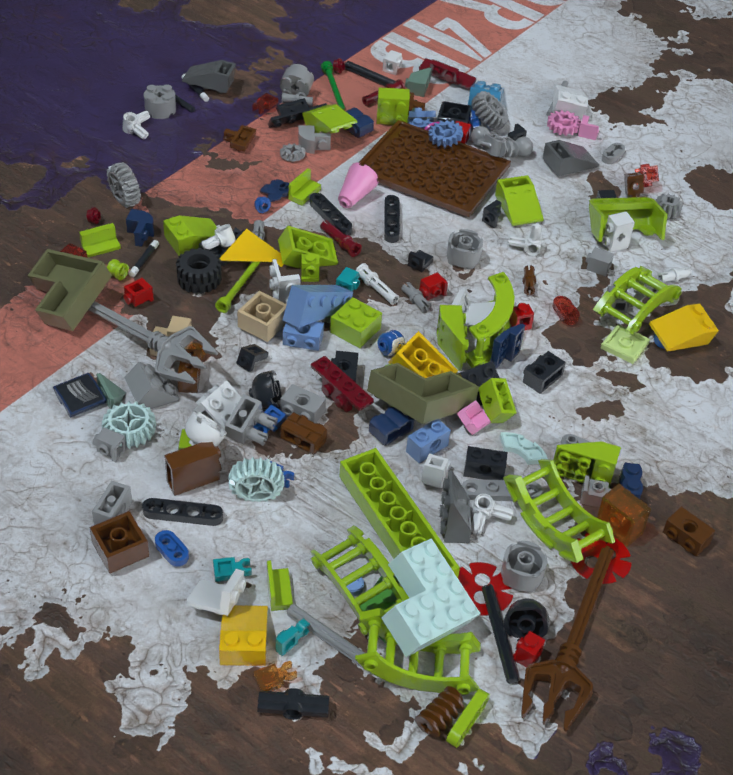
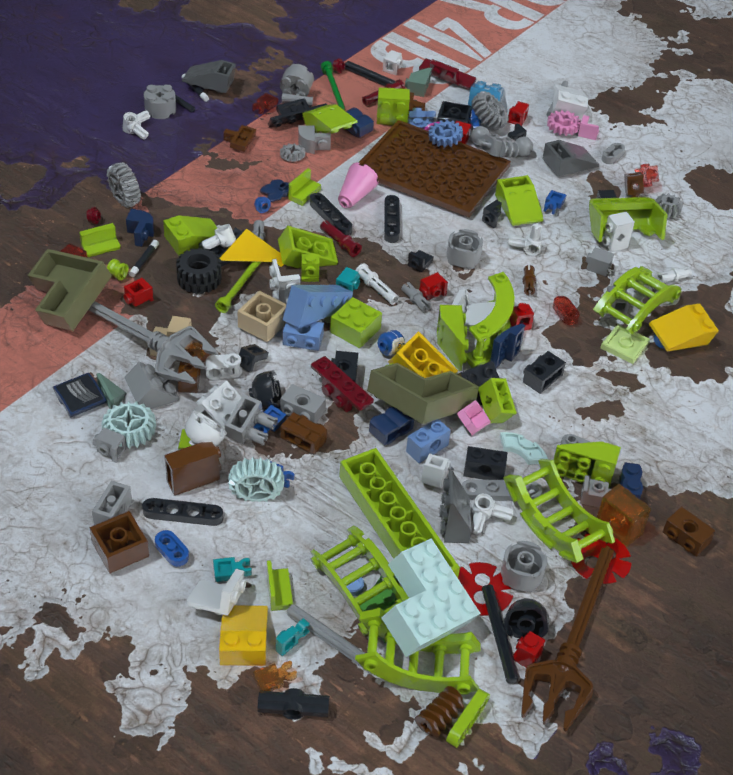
none -> white piece [205,353,242,380]
none -> red brick [507,101,530,126]
none -> blue plate [543,190,567,214]

